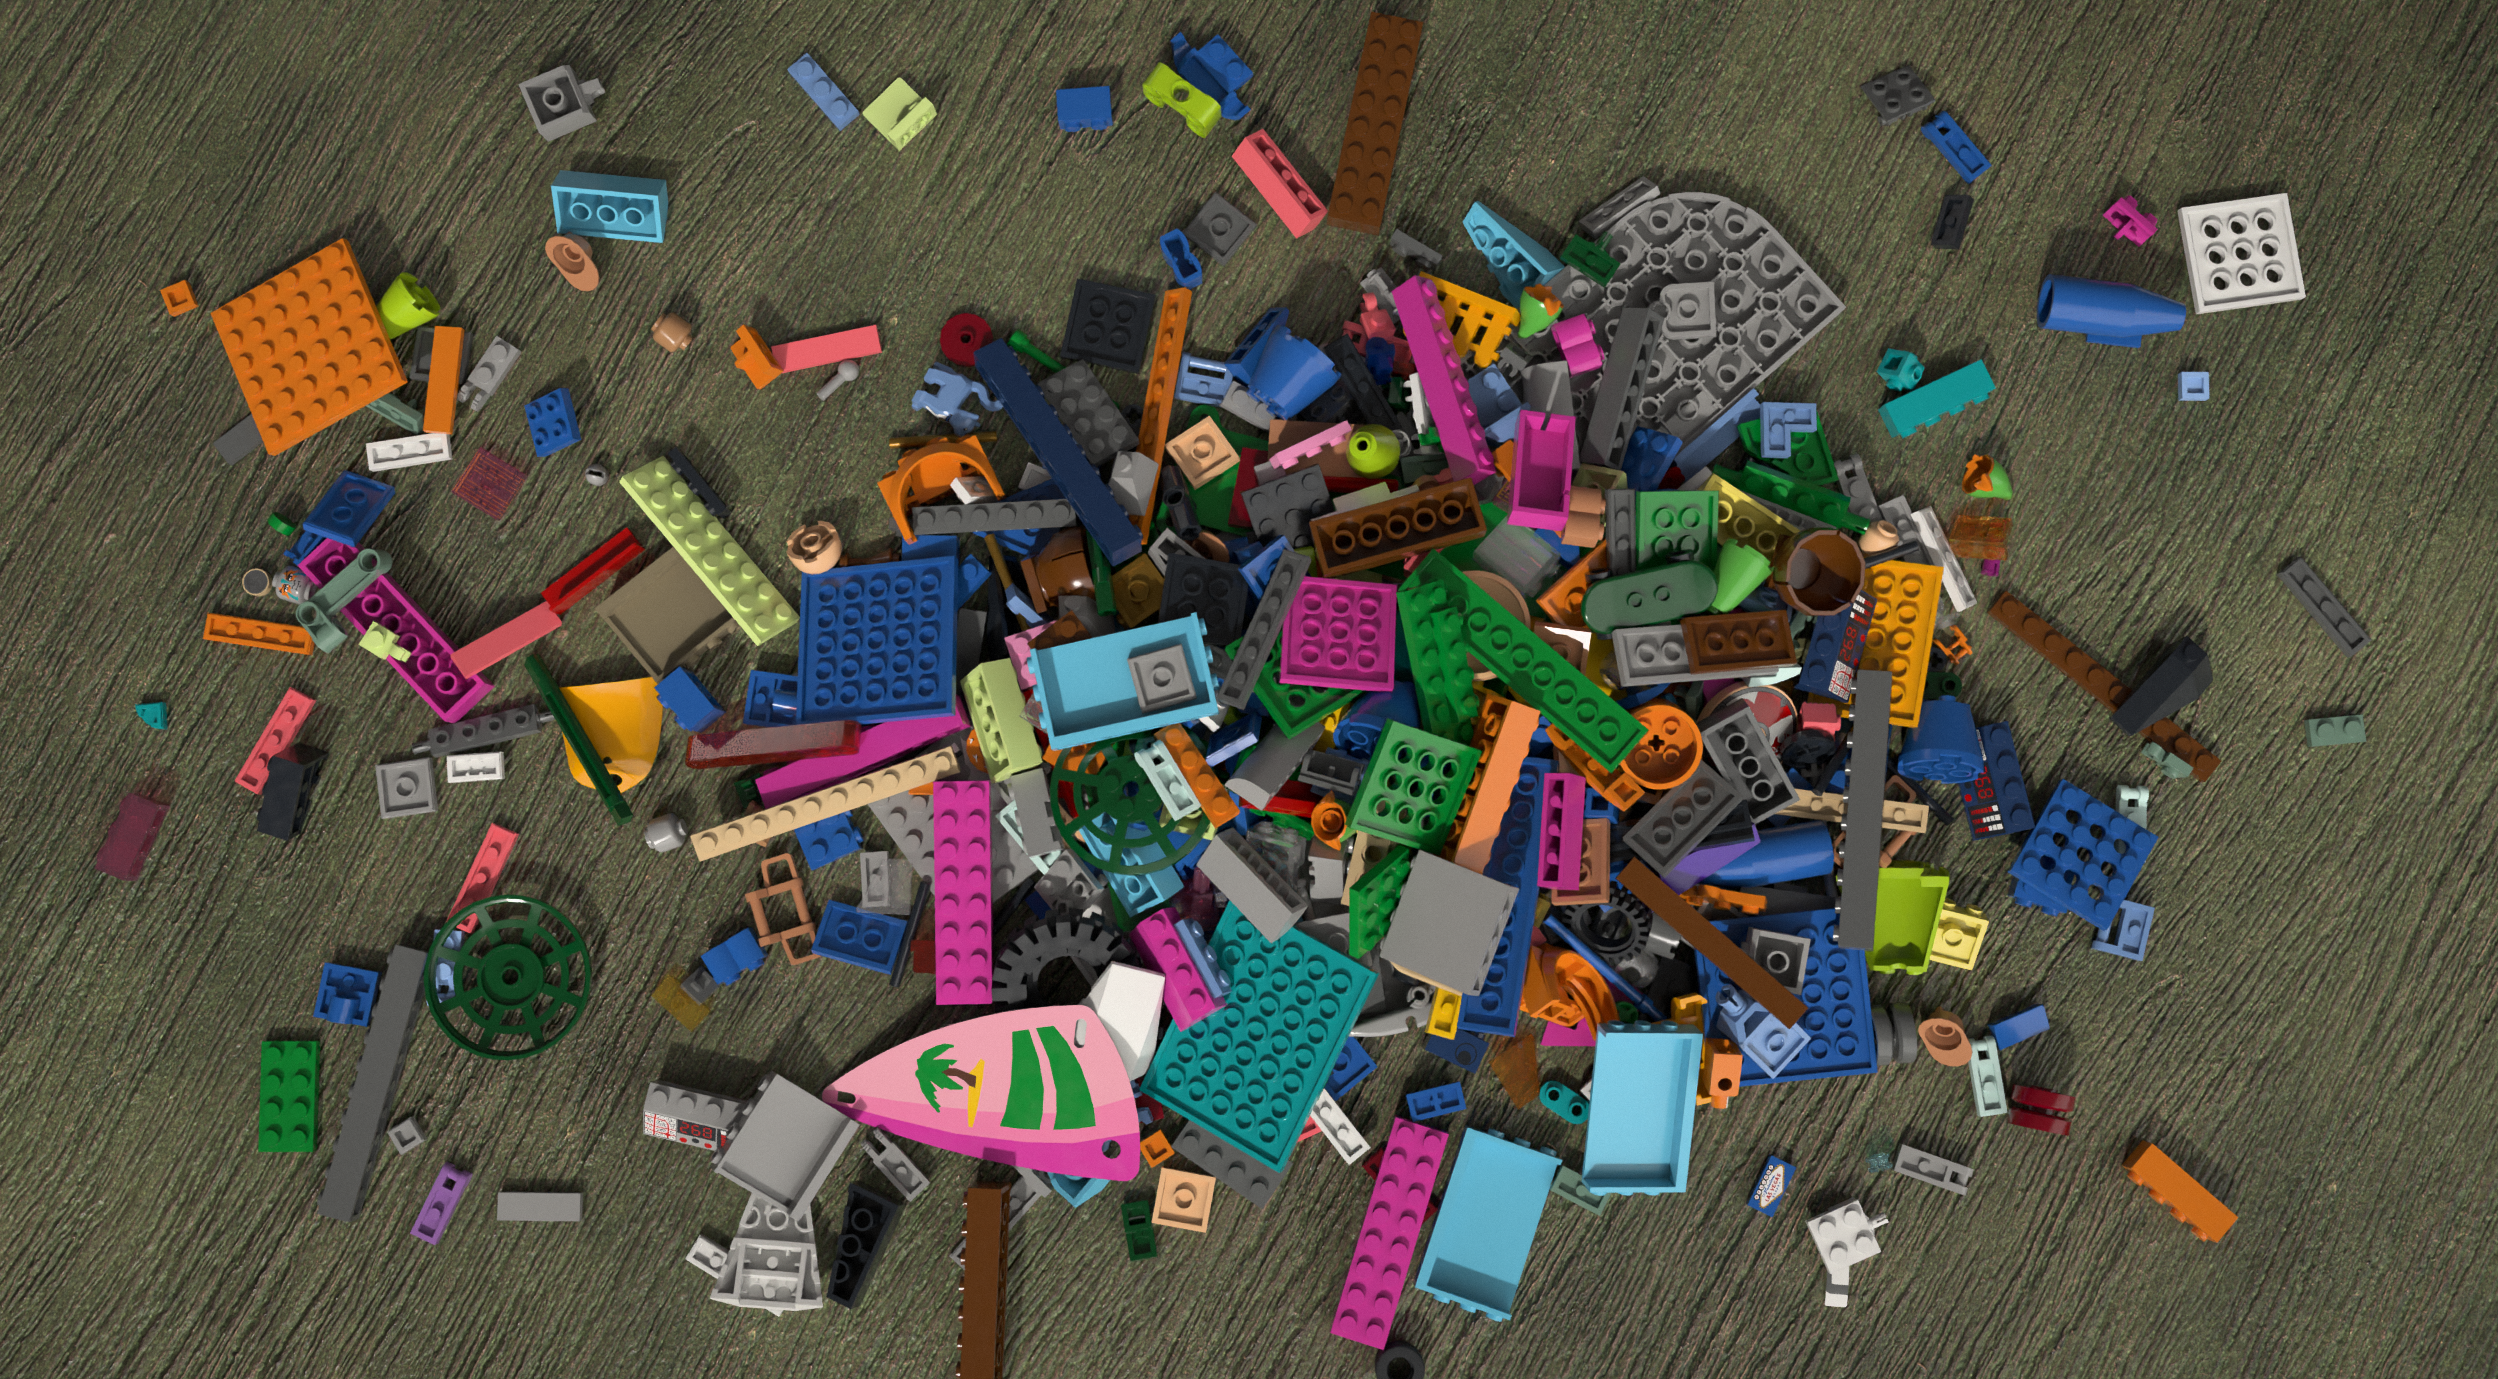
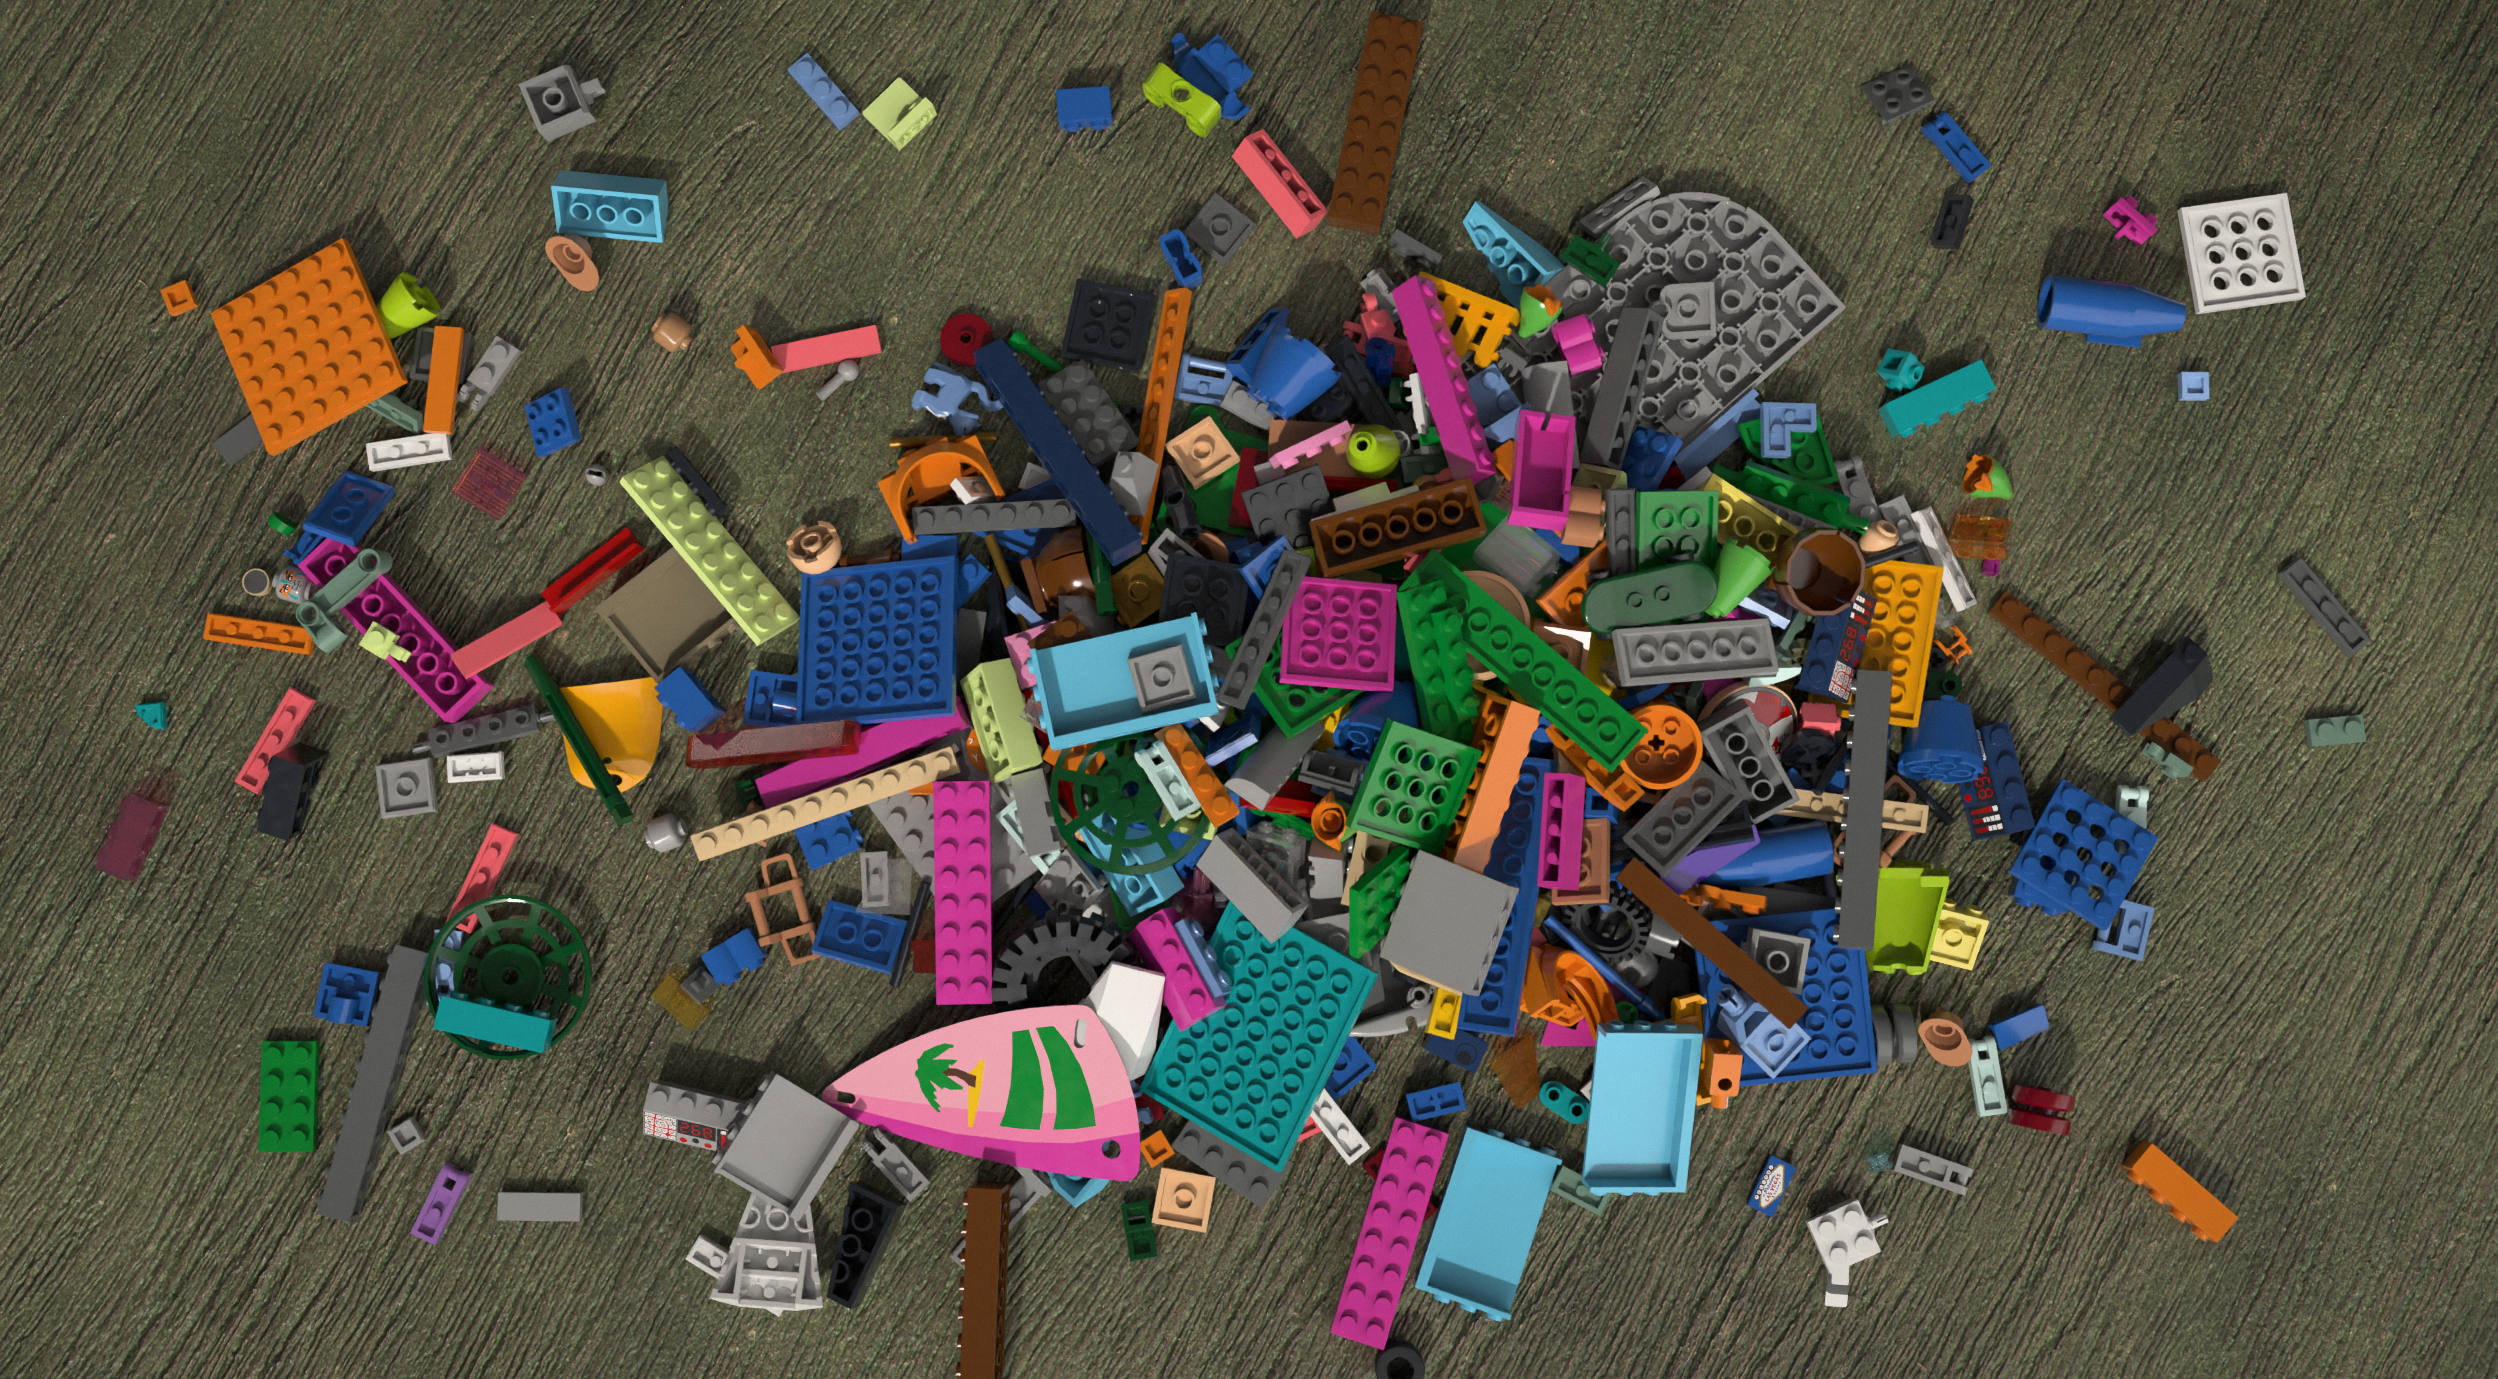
reddish brown plate [1680,610,1797,675] -> none
none -> teal brick [433,991,557,1053]

